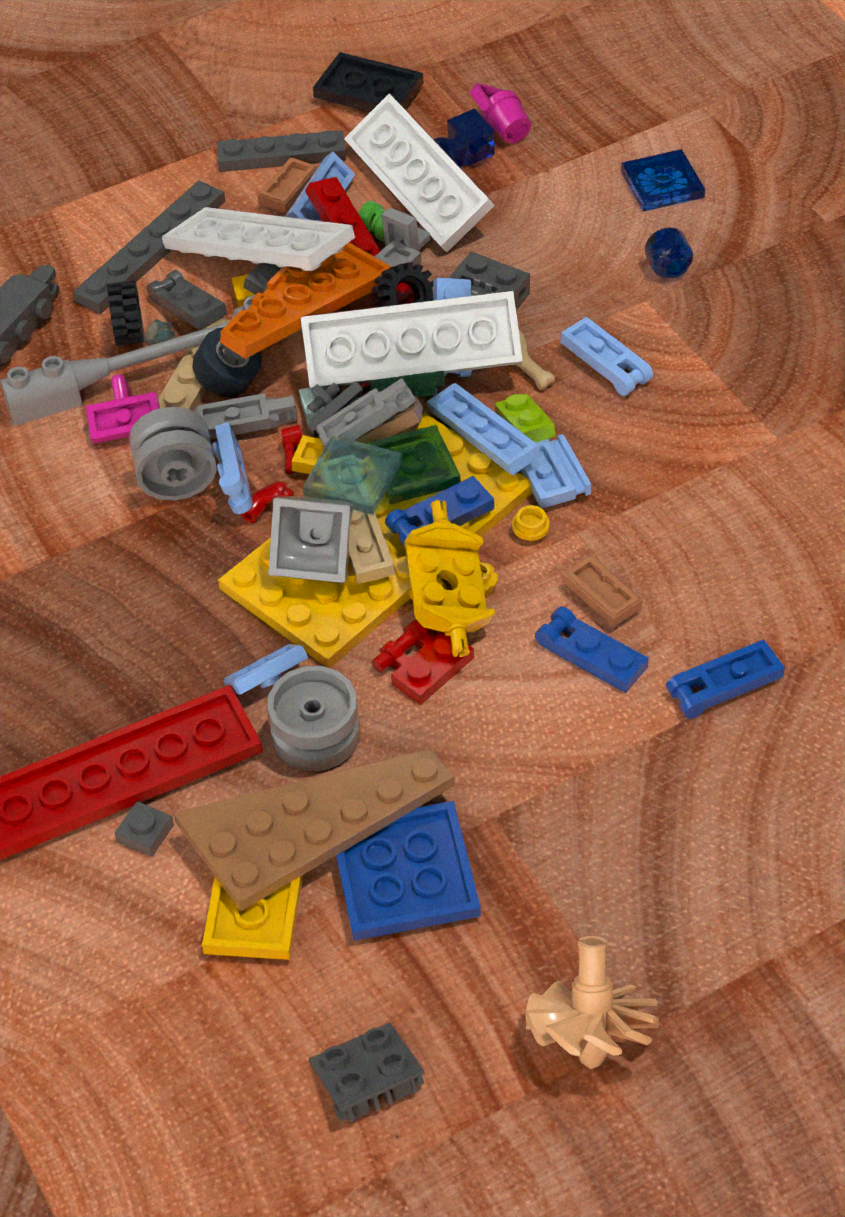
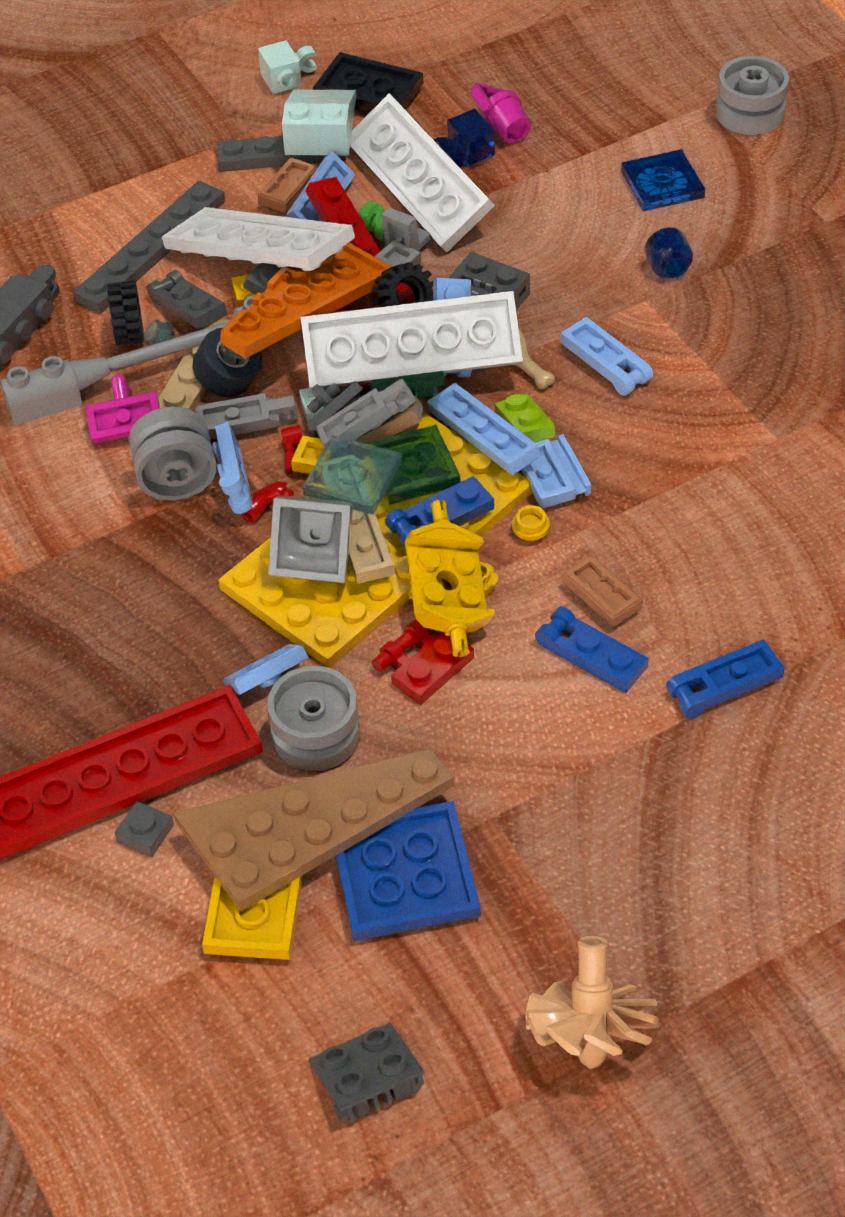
none -> light aqua brick [258,40,317,94]
none -> light aqua slope [282,90,356,156]
none -> light grey wheel [715,56,790,135]

